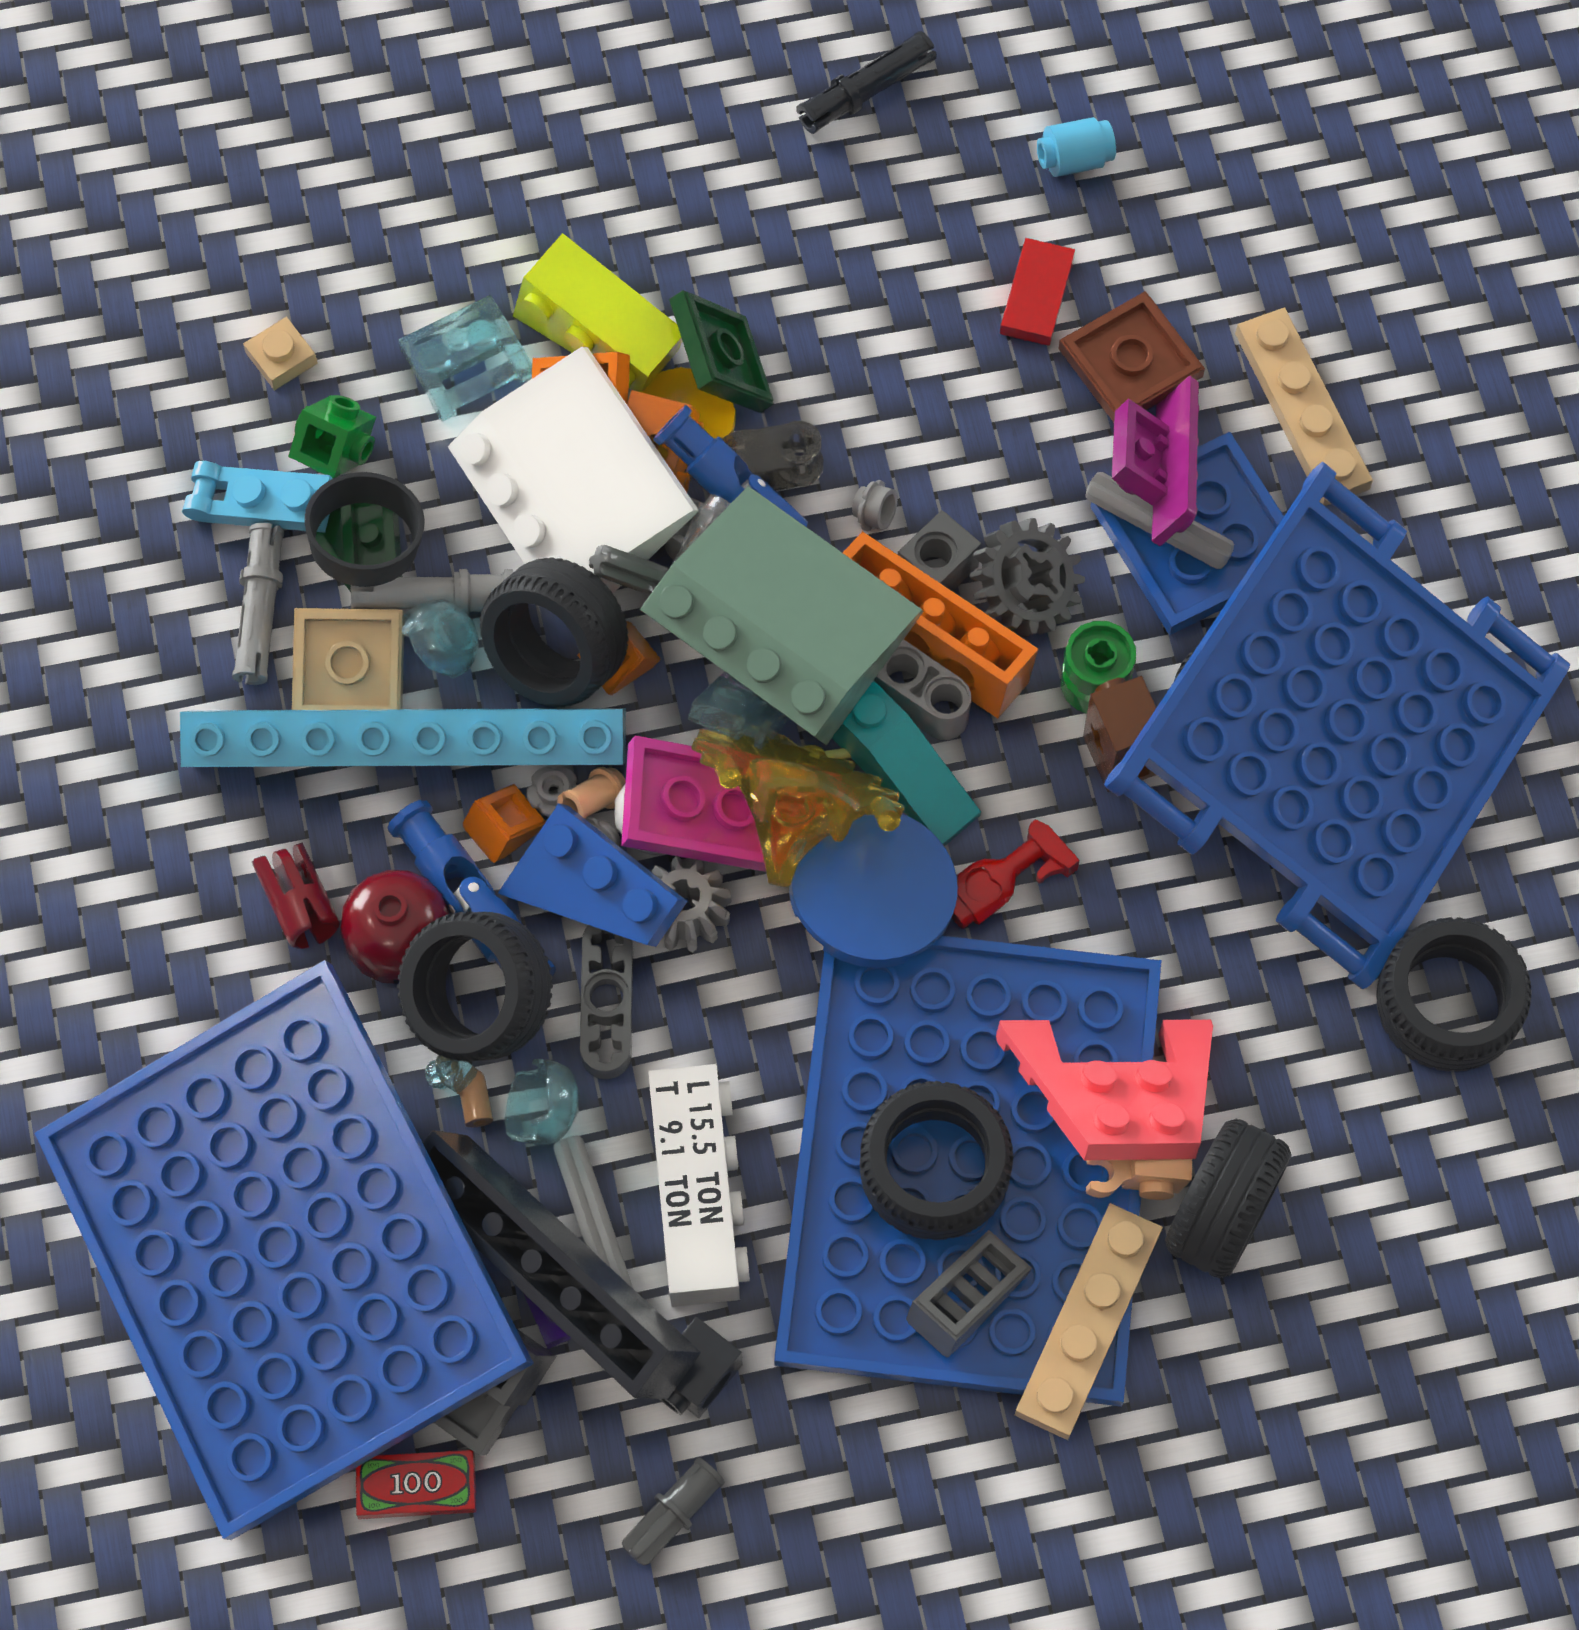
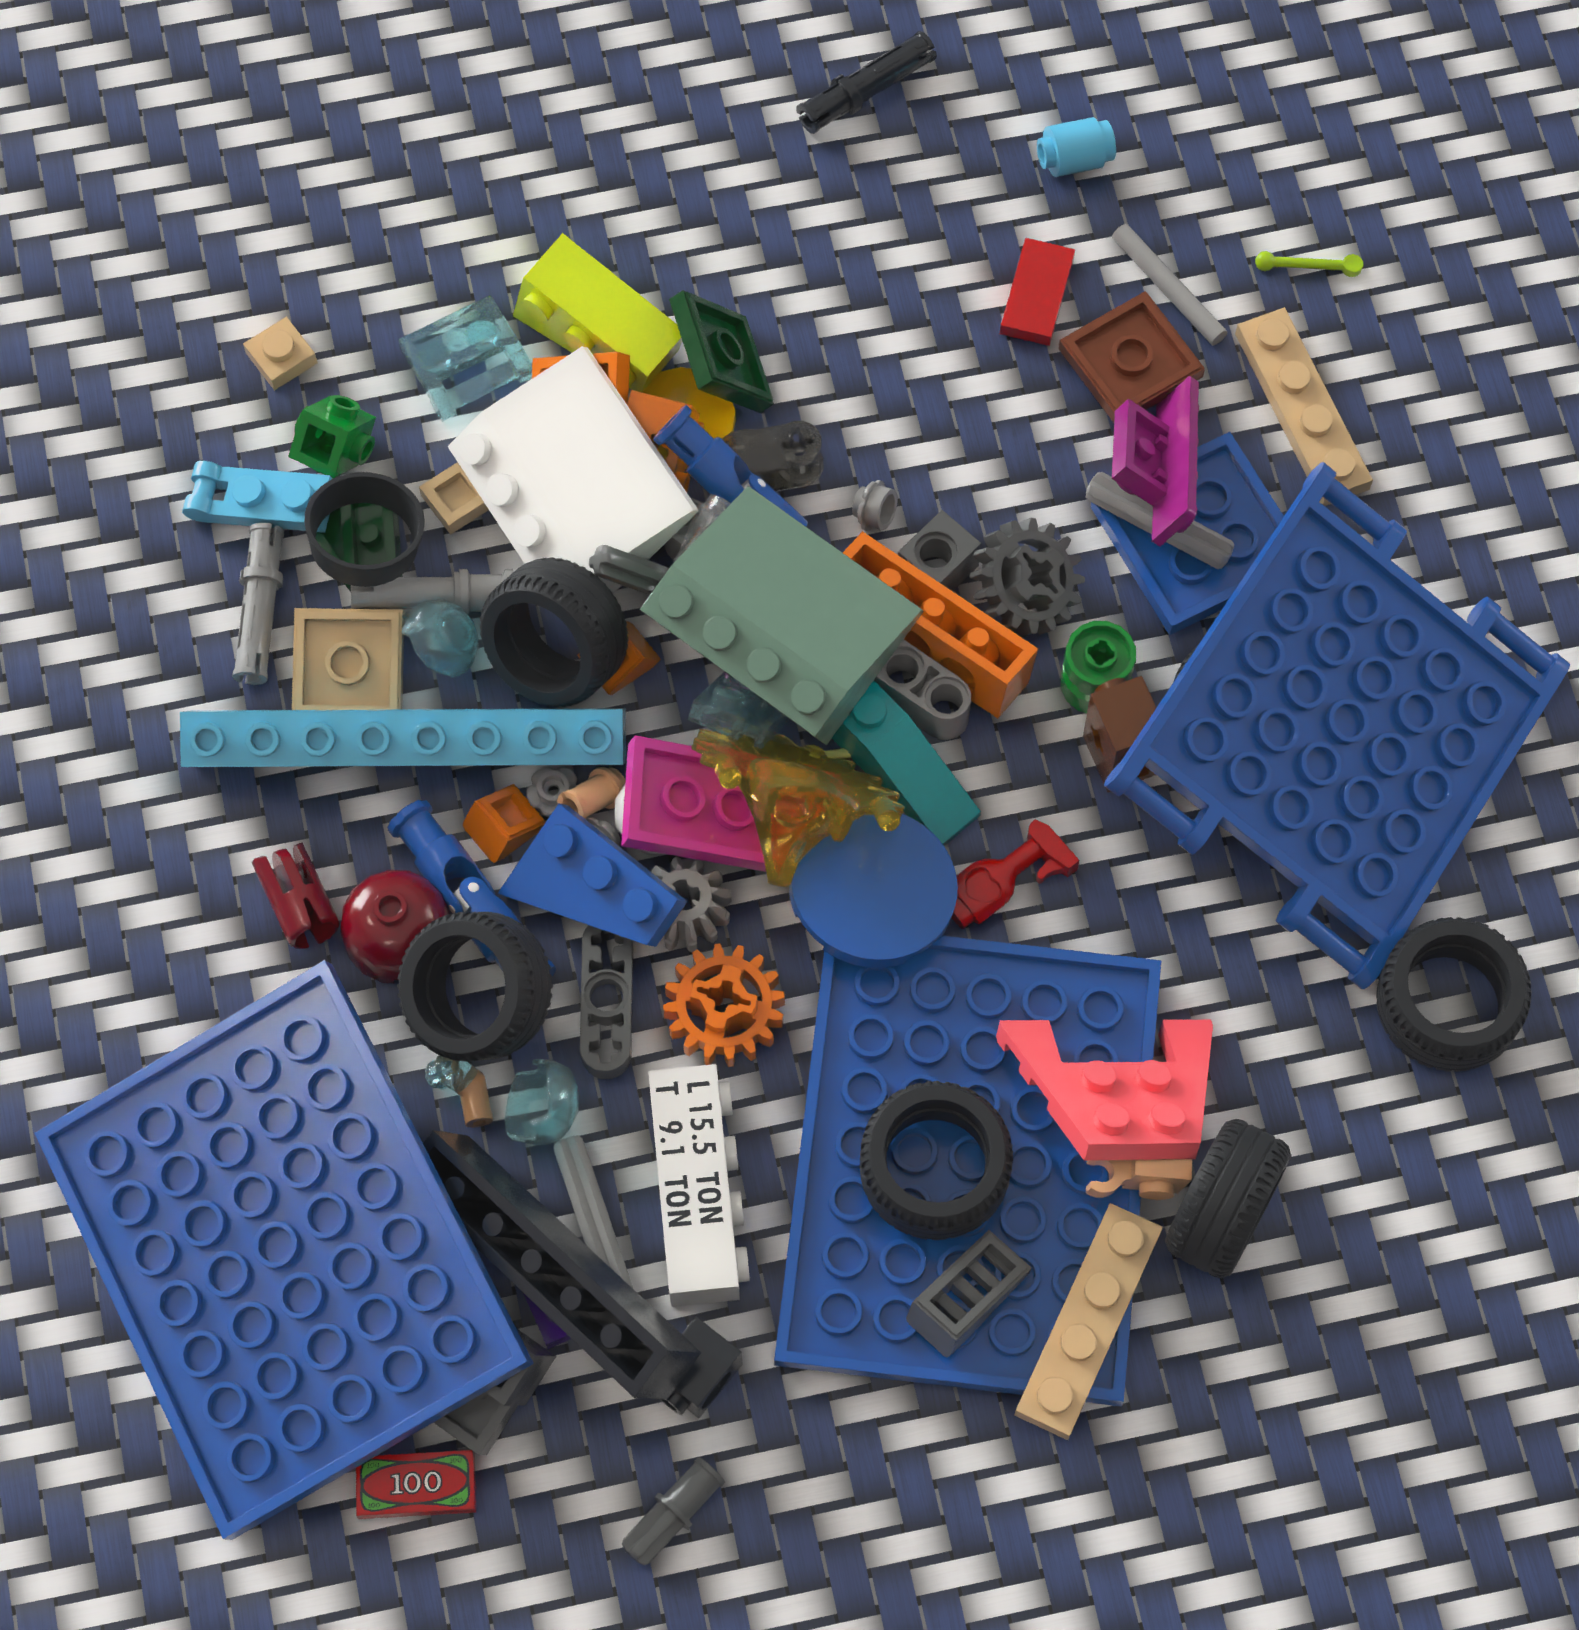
none -> tan plate [419,462,489,535]
none -> orange gear [663,943,785,1067]
none -> light grey bar [1112,224,1227,346]
none -> lime hinge [1255,251,1363,277]

